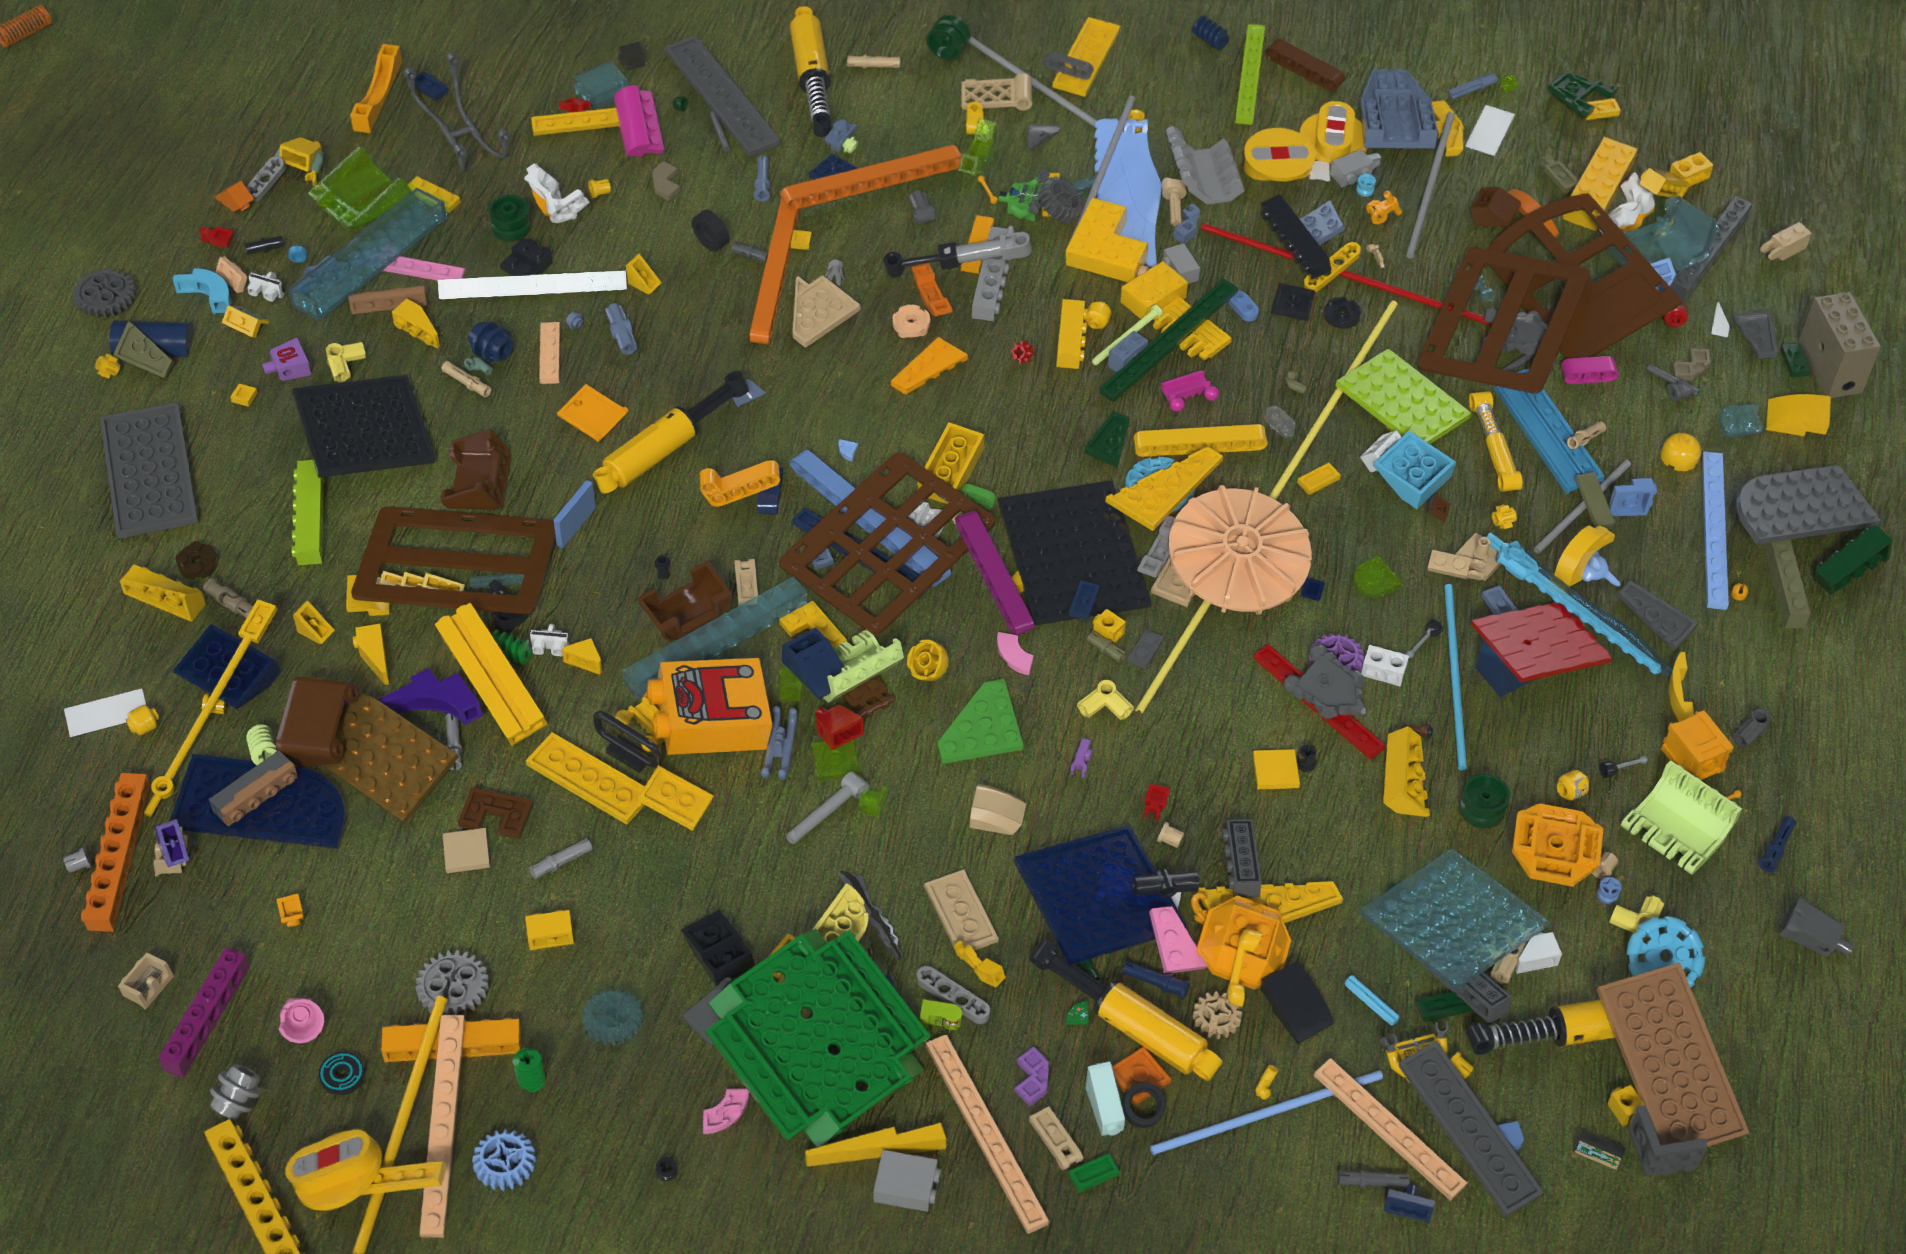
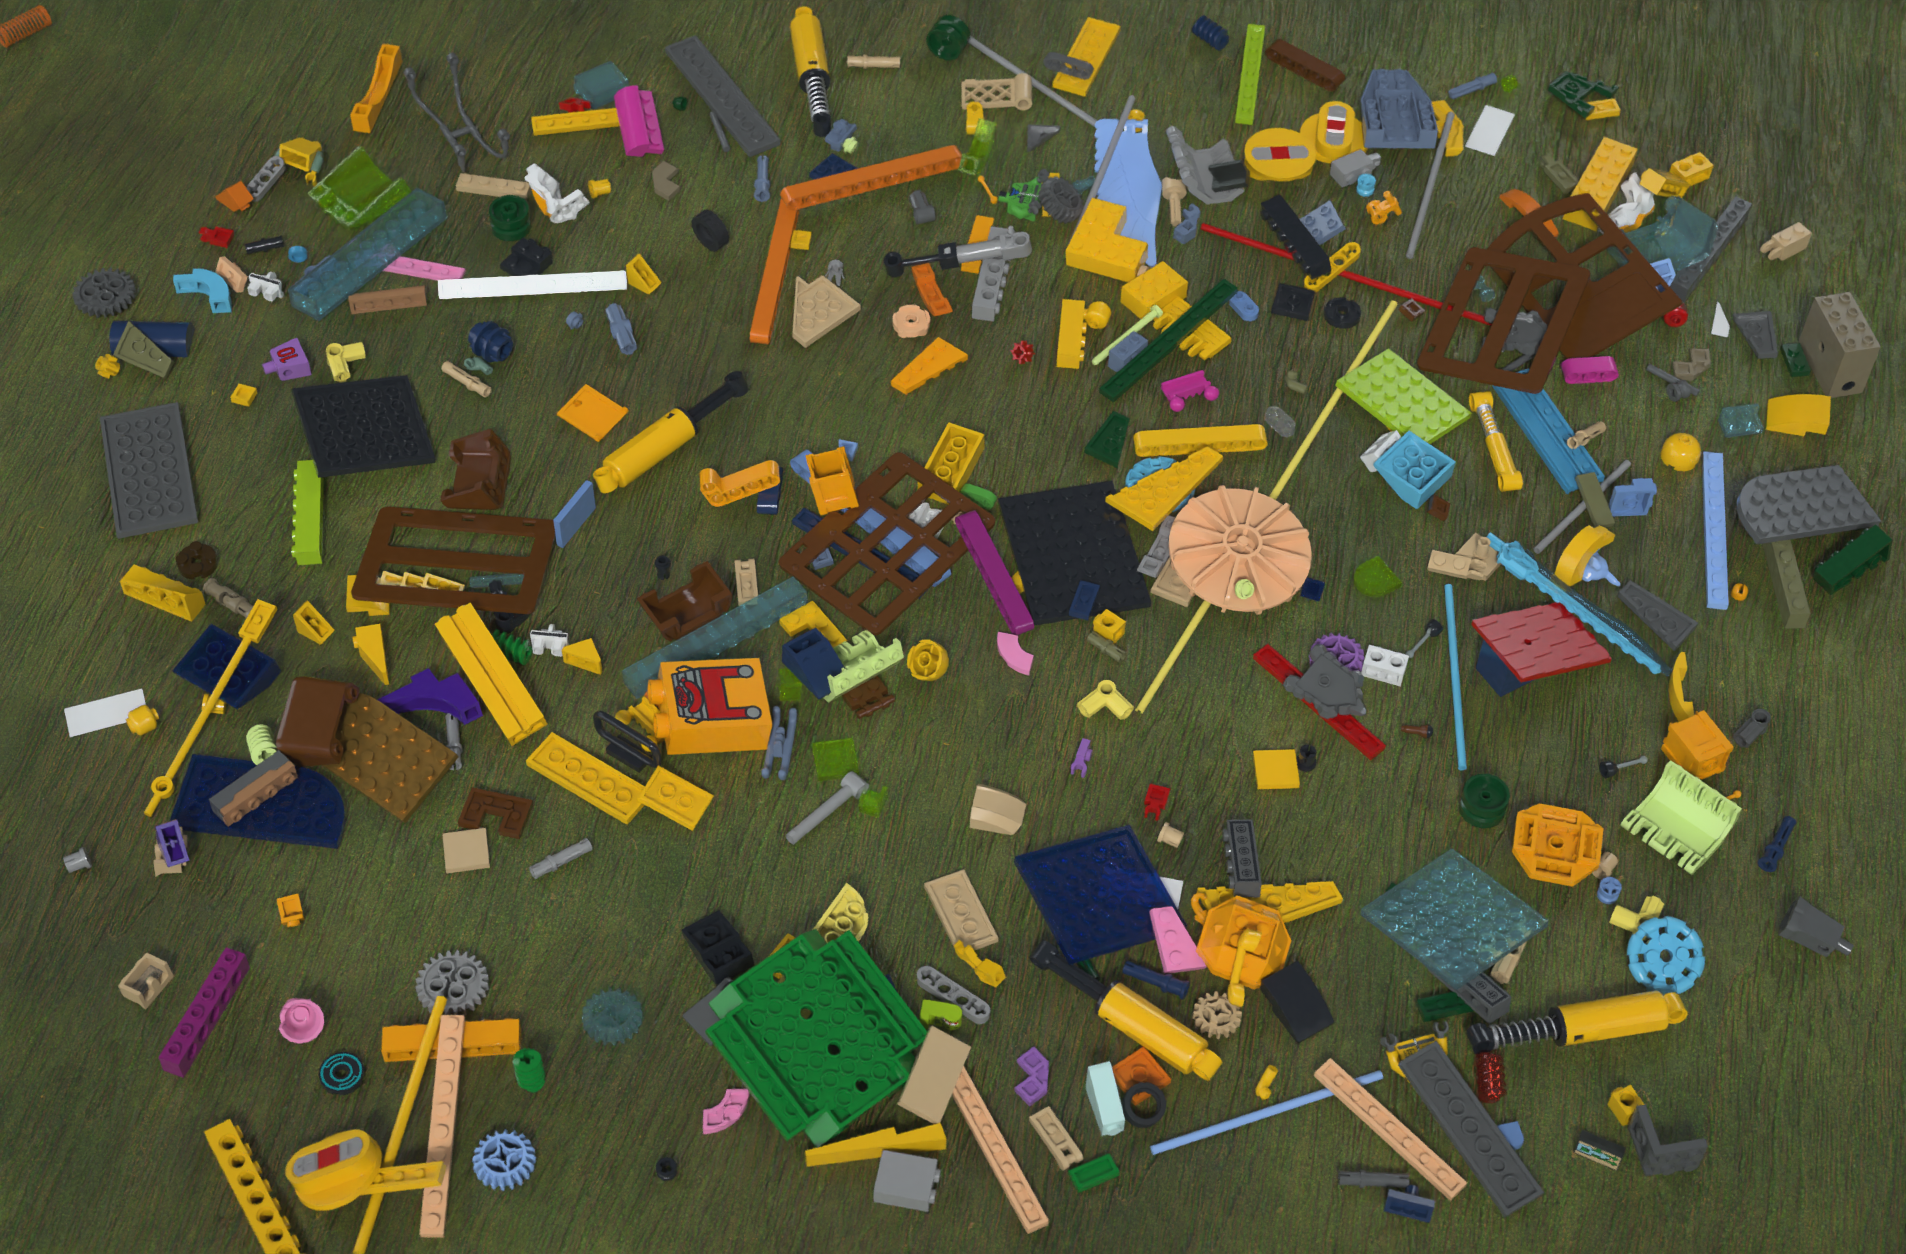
orange brick [81,773,150,932] -> none
light grey piece [210,1064,261,1119] -> none
yellow panel [222,305,270,337] -> none
yellow slope [392,298,440,349] -> none
yellow plate [406,176,461,213] -> none
dark blue plate [414,71,448,101] -> none
yellow brick [525,910,574,950] -> none
light nougat plate [540,322,560,384] -> none
clear smoke brick [617,42,646,71] -> none
dark grey pin [732,241,768,263] -> none
sand blue sticker [733,379,766,407] -> none
red torso [815,705,864,750] -> none
sword [838,870,903,960] -> none
bright green plate [937,679,1024,764] -> none
green tile [1066,1001,1089,1025] -> none
dark grey plate [1128,629,1164,670] -> none
black piece [1132,869,1199,898] -> none
light grey piece [1162,243,1200,284] -> none
yellow tile [1297,462,1341,495] -> none
white sticker [1309,161,1330,181] -> none
medium azure axle [1345,975,1400,1026] -> none
tan piece [1366,244,1384,268] -> none
yellow wedge [1383,726,1430,817] -> none
yellow bush [1450,1051,1474,1080] -> none
reddish brown slope [1470,187,1522,227] -> none
sand blue plate [1481,585,1518,615] -> none
yellow gear [1492,504,1517,529] -> none
white slope [1515,932,1562,974] -> none
yellow head [1557,770,1589,801] -> none
medium nougat plate [1596,962,1750,1147] -> none
none -> tan plate [456,173,531,201]
none -> light orange container [806,446,859,516]
none -> tan tile [897,1026,971,1124]
none -> pearl dark grey panel [1208,160,1250,193]
none -> yellowish green plate [1235,579,1254,599]
none -> reddish brown tile [1398,298,1425,322]
none -> clear red piece [1475,1052,1507,1104]

